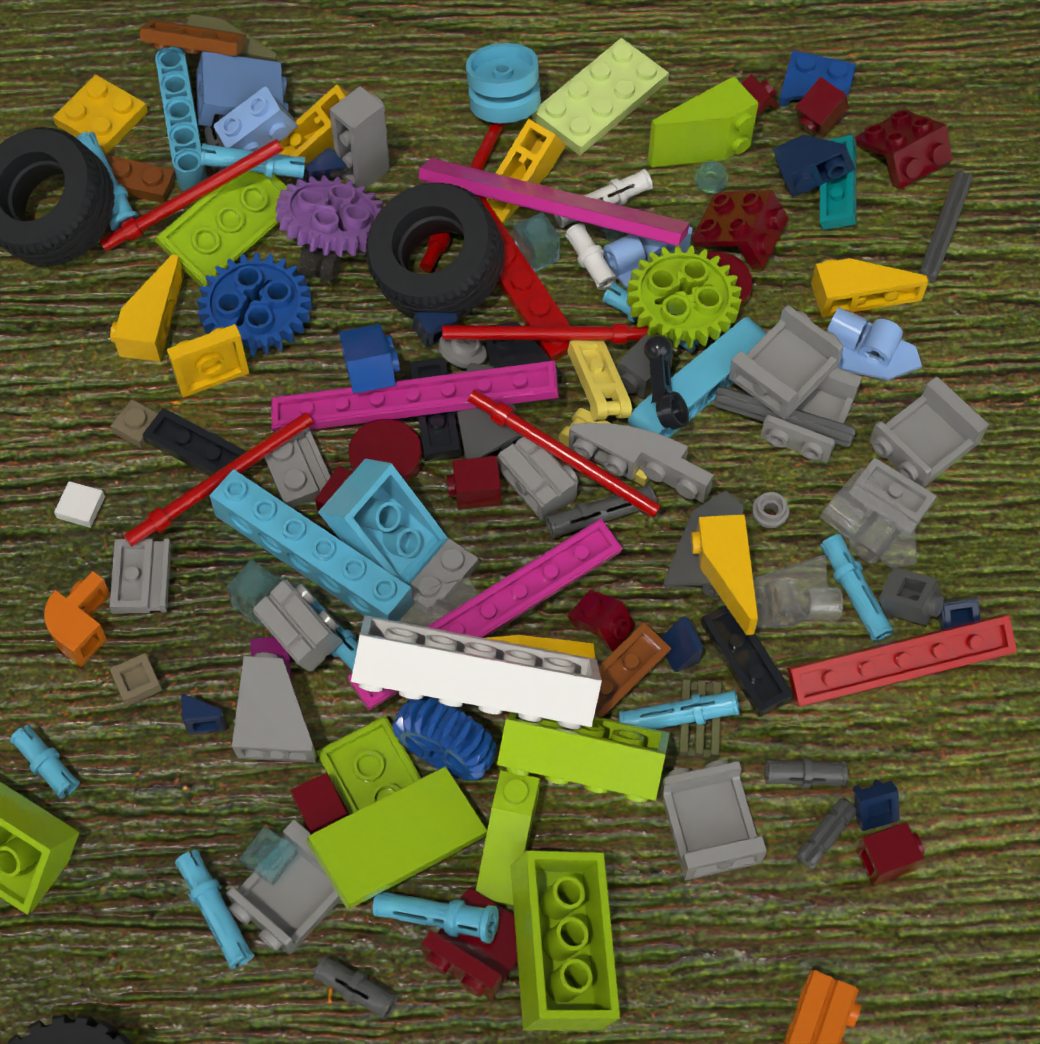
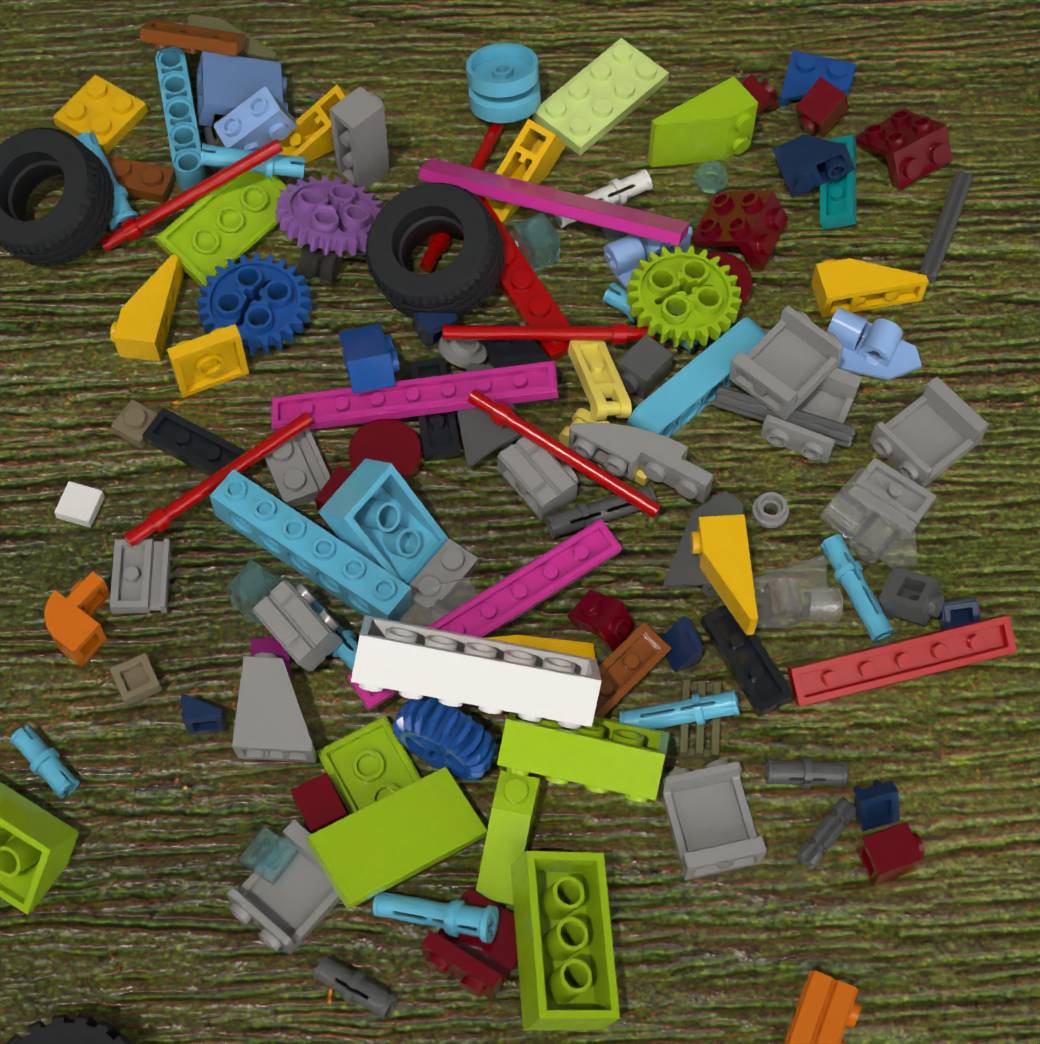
medium azure pin [175,850,254,969] -> none
dark blue slope [301,148,347,183] -> none
dark red brick [446,456,501,510] -> none
white pin [565,223,617,290] -> none
black piece [644,335,689,430] -> none

